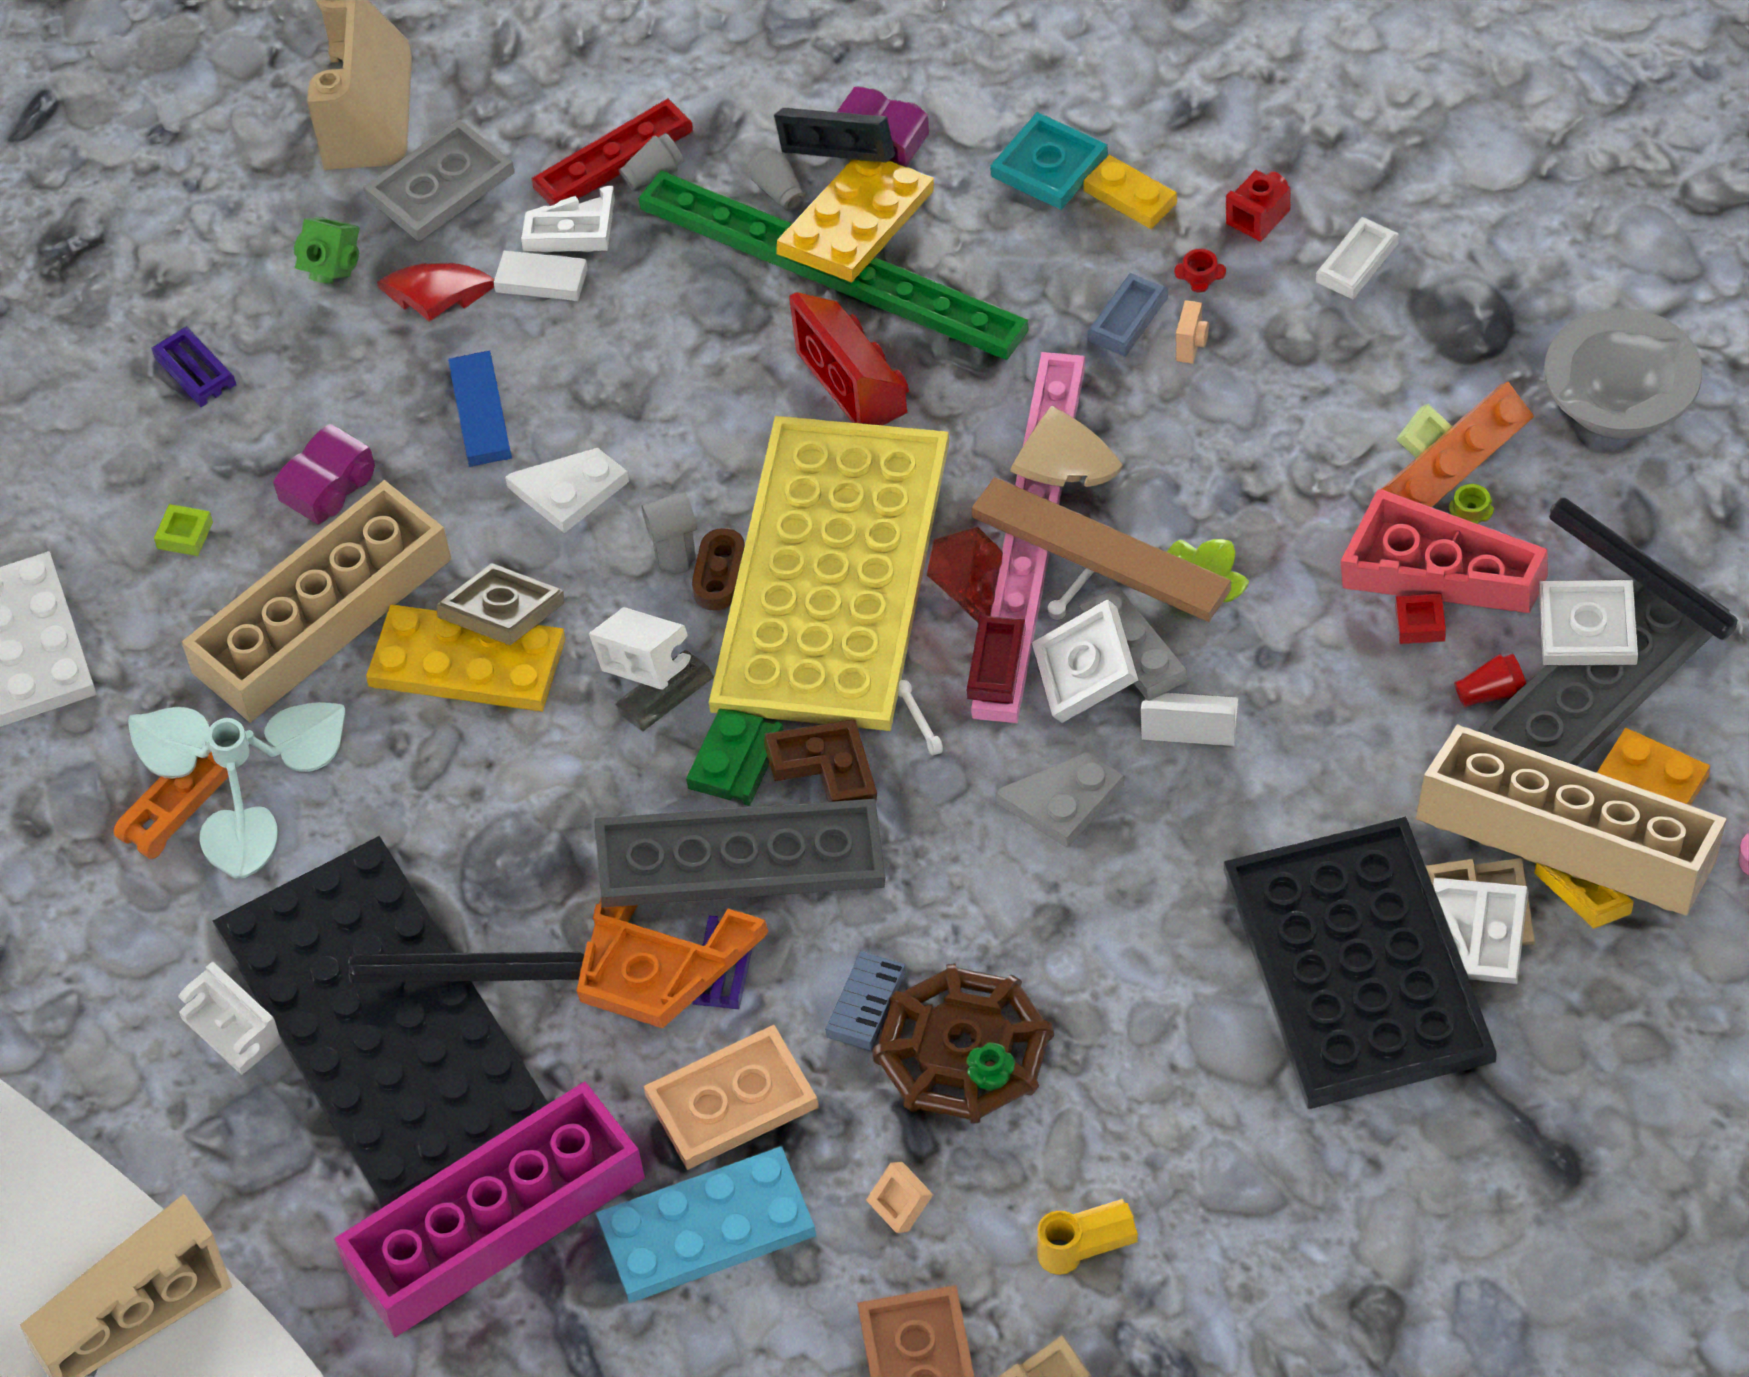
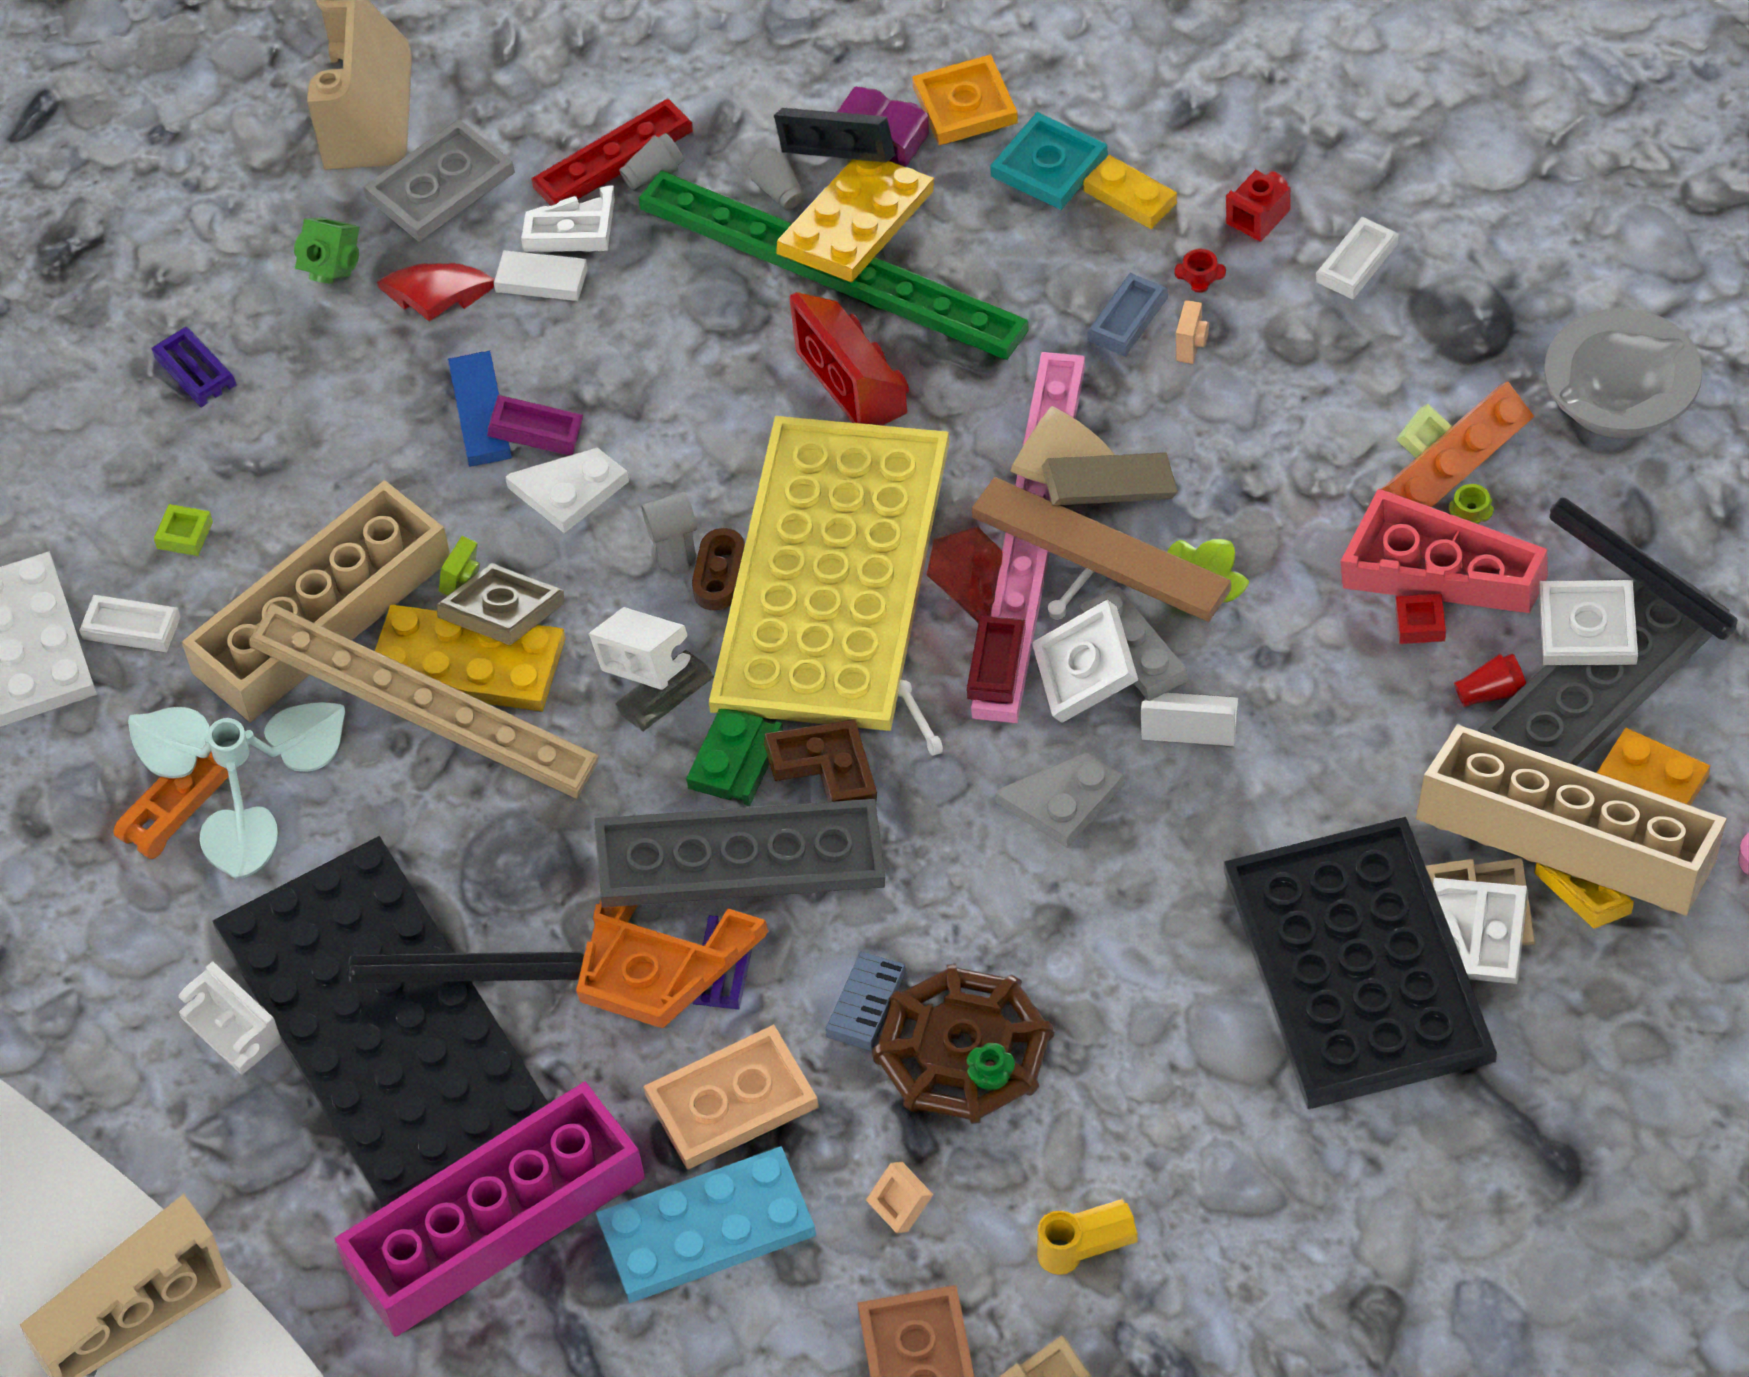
magenta brick [273,424,375,524] -> none
none -> white tile [79,595,181,653]
none -> tan tile [249,603,599,799]
none -> lime plate [438,535,480,596]
none -> magenta tile [487,395,583,456]
none -> light orange plate [912,54,1018,146]
none -> dark tan tile [1042,452,1178,506]

